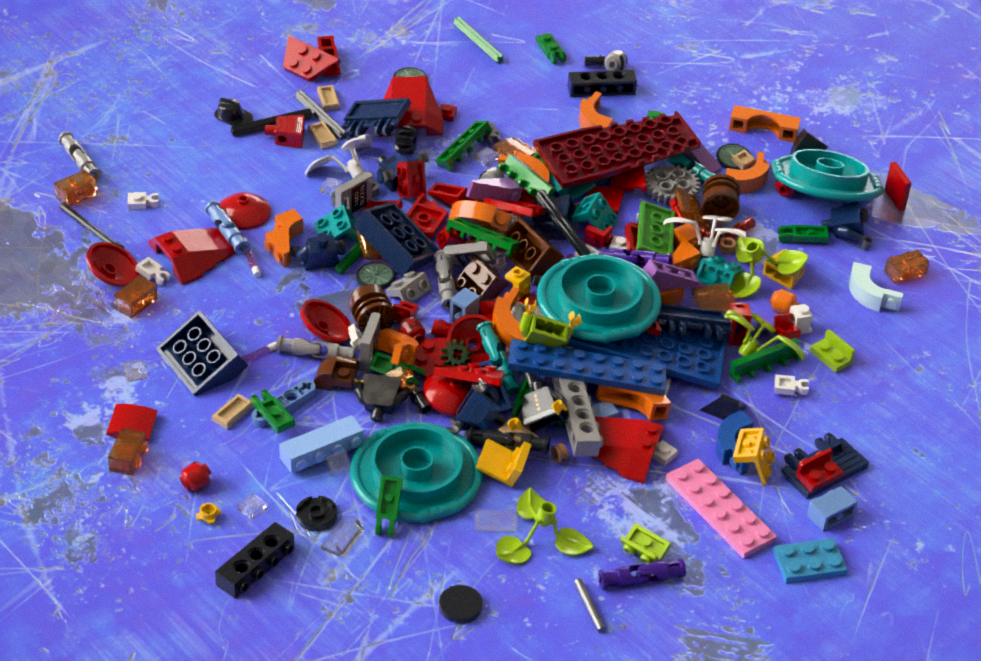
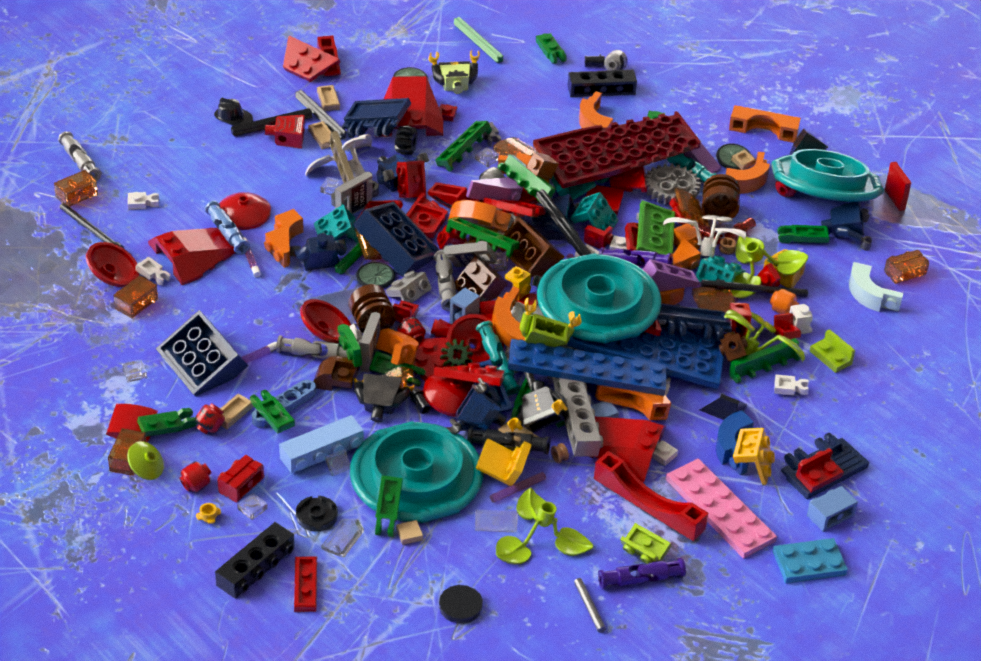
none -> lime dish [127,441,164,480]
none -> green hinge [137,408,197,437]
none -> red head [195,403,225,434]
none -> red brick [217,455,264,502]
none -> red tile [294,556,317,612]
none -> dark tan tile [329,131,354,184]
none -> green hinge [337,324,362,367]
none -> tan tile [396,520,423,545]
none -> torso [428,50,480,94]
none -> clear pink bar [490,472,546,503]
none -> dark orange brick [526,152,559,179]
none -> red arch [594,451,709,541]
none -> black bar [701,279,808,297]
none -> reddish brown brick [719,331,749,363]
none -> red bracket [757,263,781,287]

